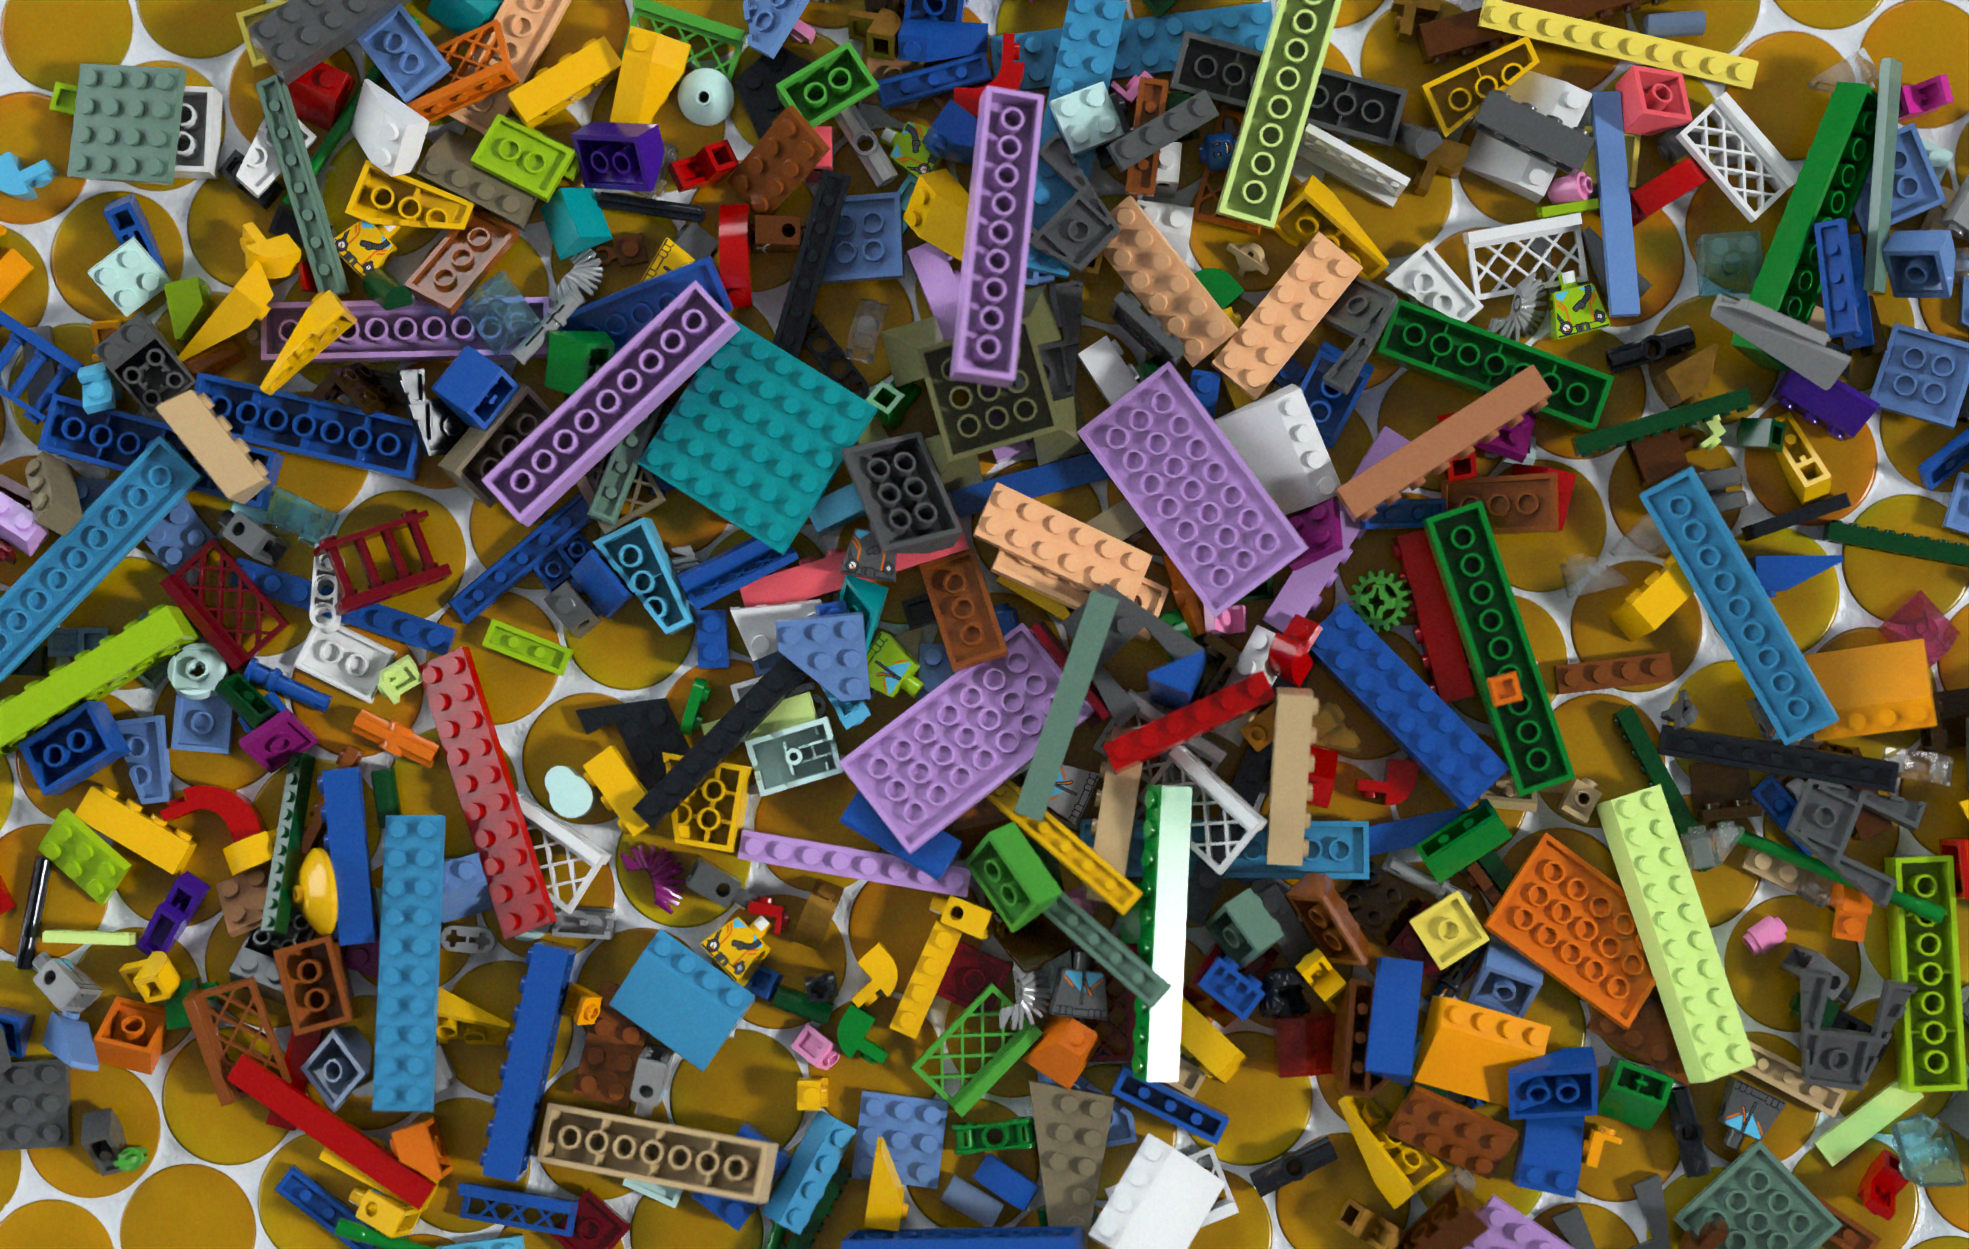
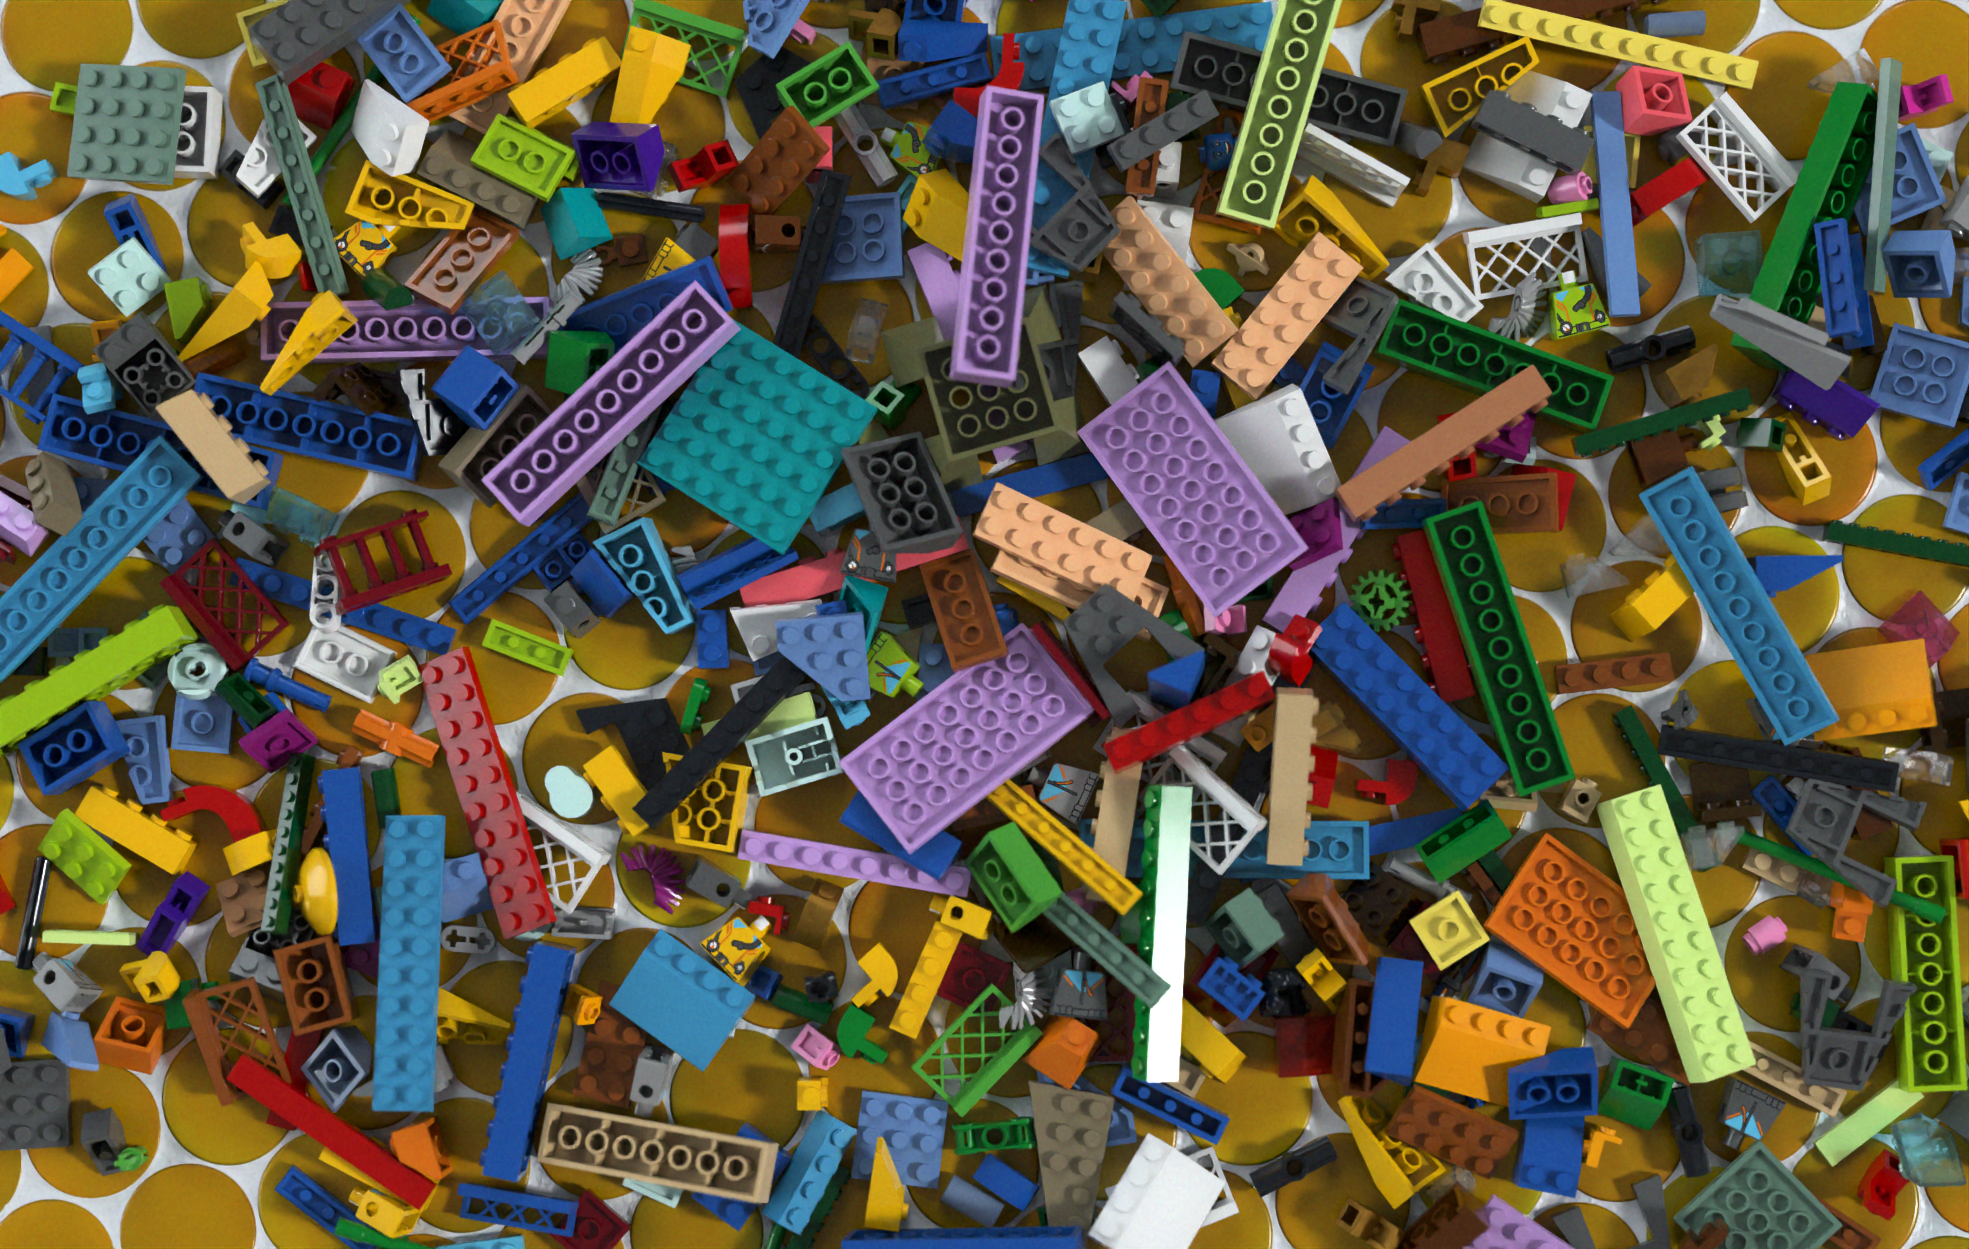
light aqua dish [678,68,735,126] -> none
sand green tile [1014,590,1119,822] -> none
orange tile [1486,671,1523,707] -> none
black beam [1741,492,1852,542] -> none

